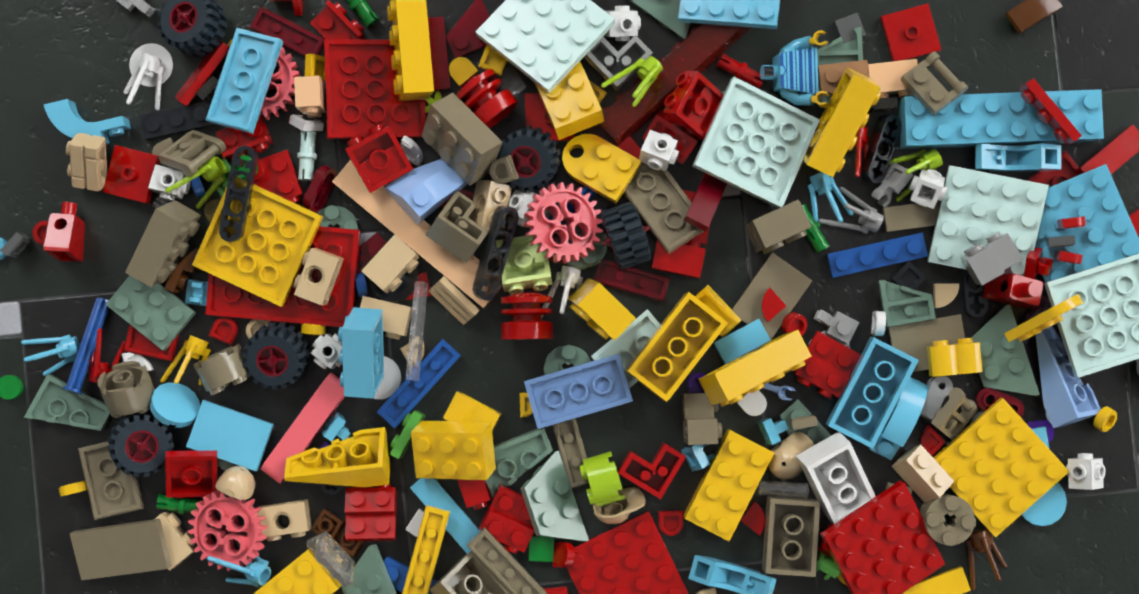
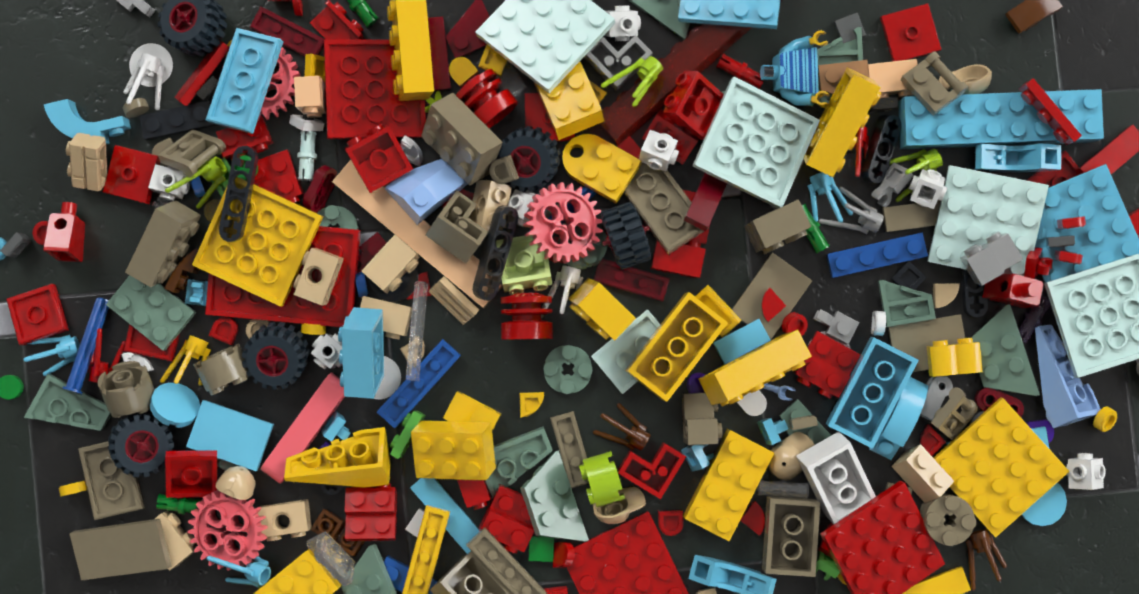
medium blue plate [524,353,633,429] -> none
yellow plate [1004,294,1084,342] -> none
none -> red tile [6,284,69,346]
none -> dark tan tile [122,98,149,118]
none -> reddish brown plant [593,403,651,451]
none -> tan cap [938,64,992,94]

